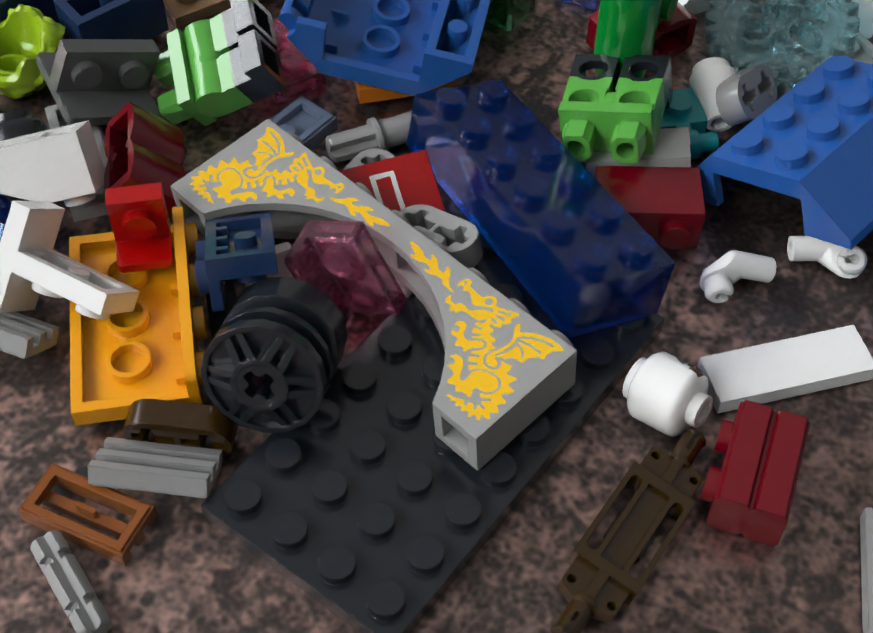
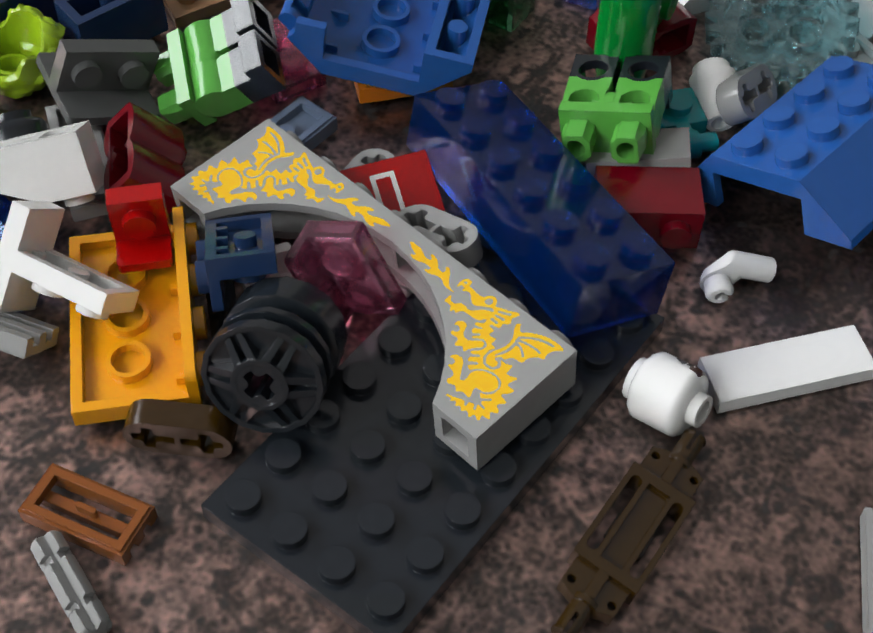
light grey tile [87,437,222,499] -> none
light grey axle [325,109,425,163] -> none
dark red brick [700,400,811,546] -> none
white arm [787,235,868,279] -> none

